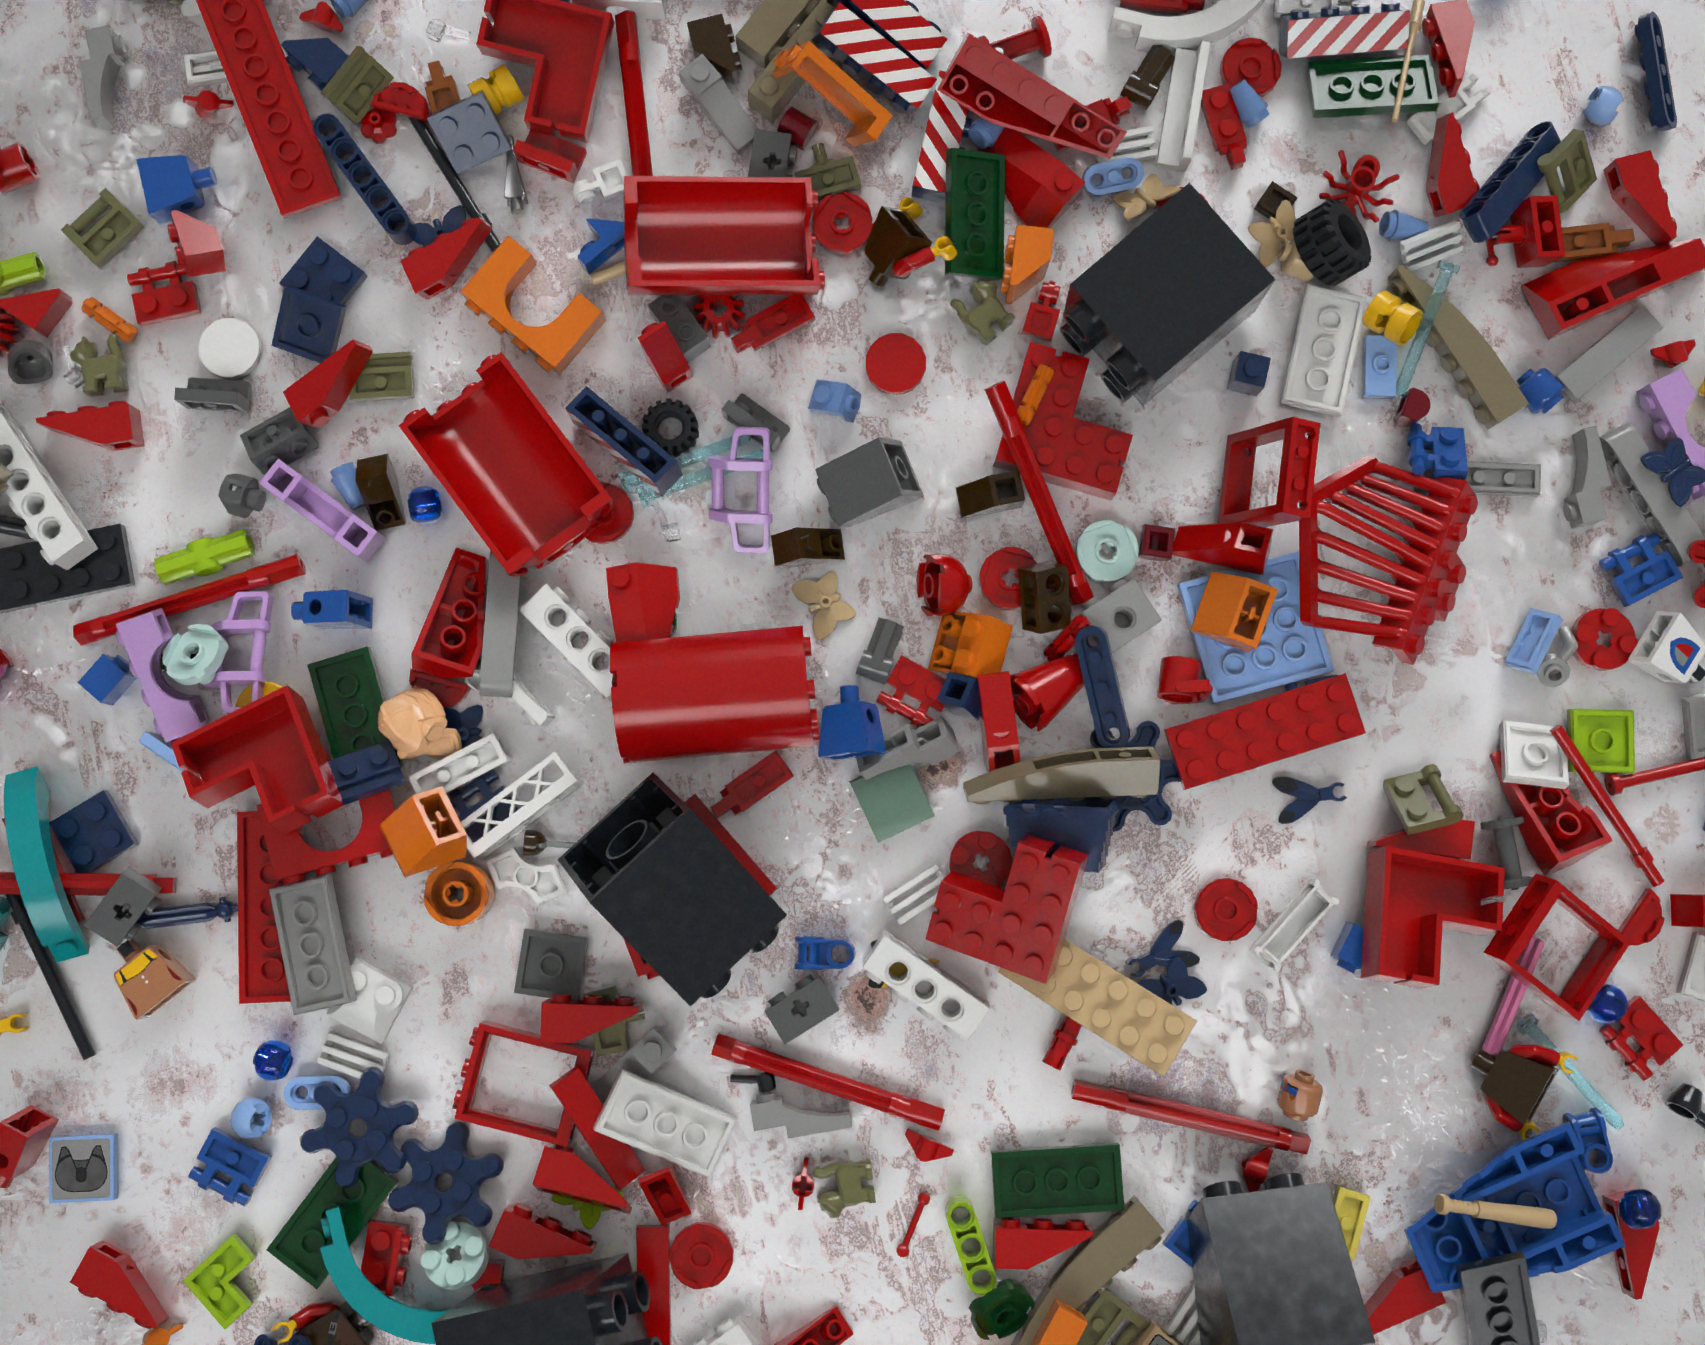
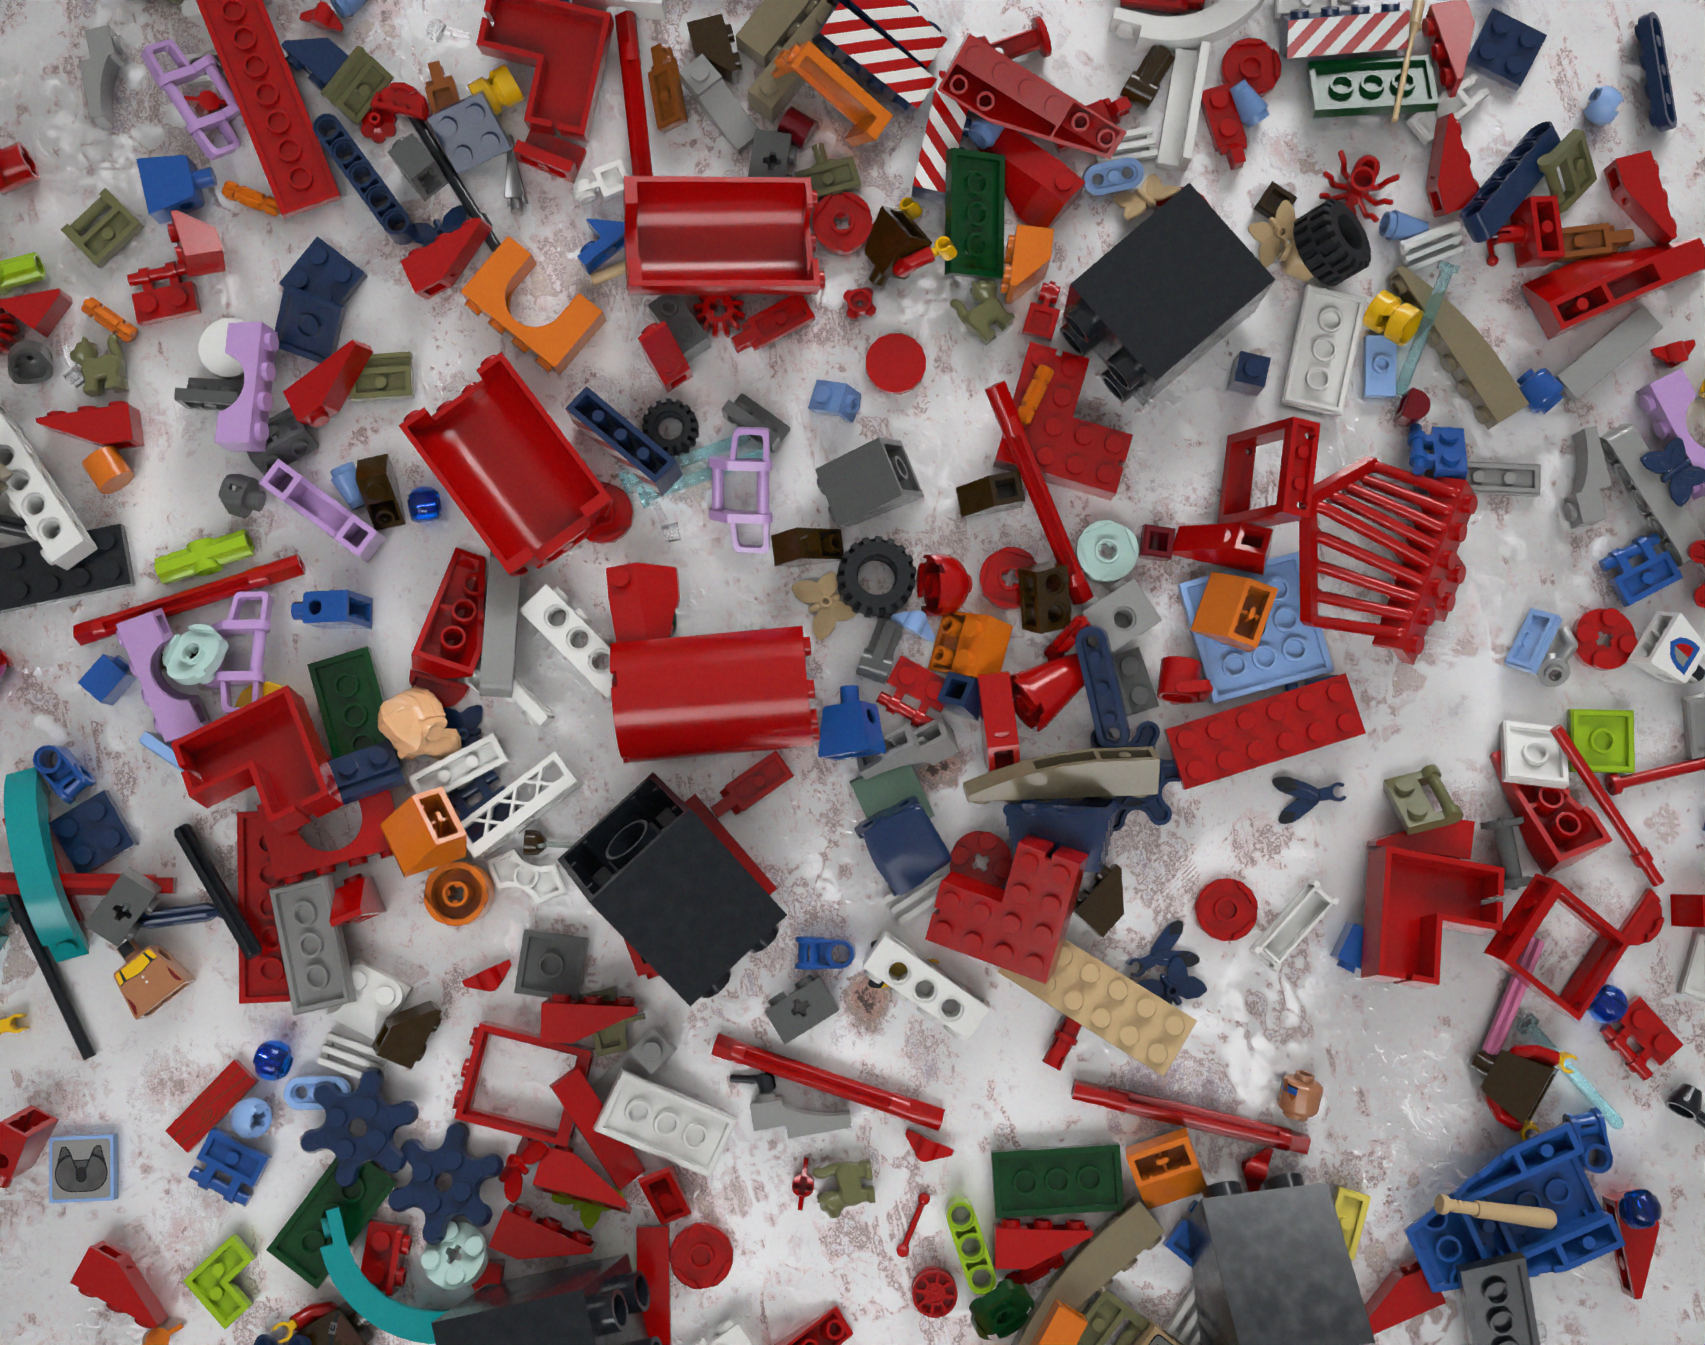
none -> blue piece [33,745,96,804]
none -> orange piece [82,446,134,494]
none -> lavender bar [141,39,241,160]
none -> red tile [165,1059,259,1153]
none -> black axle [174,823,262,960]
none -> lavender arch [215,322,279,452]
none -> orange axle [222,180,280,217]
none -> red slope [329,873,387,927]
none -> dark brown slope [372,1001,442,1070]
none -> dark grey brick [388,133,448,201]
none -> red piece [462,959,512,992]
none -> red piece [498,1136,548,1203]
none -> dark orange hinge [648,43,688,133]
none -> black tyre [836,536,916,619]
none -> red plate [843,287,876,320]
none -> dark blue piece [854,796,952,897]
none -> light blue piece [889,610,935,643]
none -> red wheel [911,1266,958,1318]
none -> red axle [1004,1253,1065,1285]
none -> dark brown slope [1072,864,1124,937]
none -> dark grey bracket [1113,647,1159,717]
none -> orange slope [1125,1127,1208,1210]
none -> dark blue plate [1466,8,1547,91]

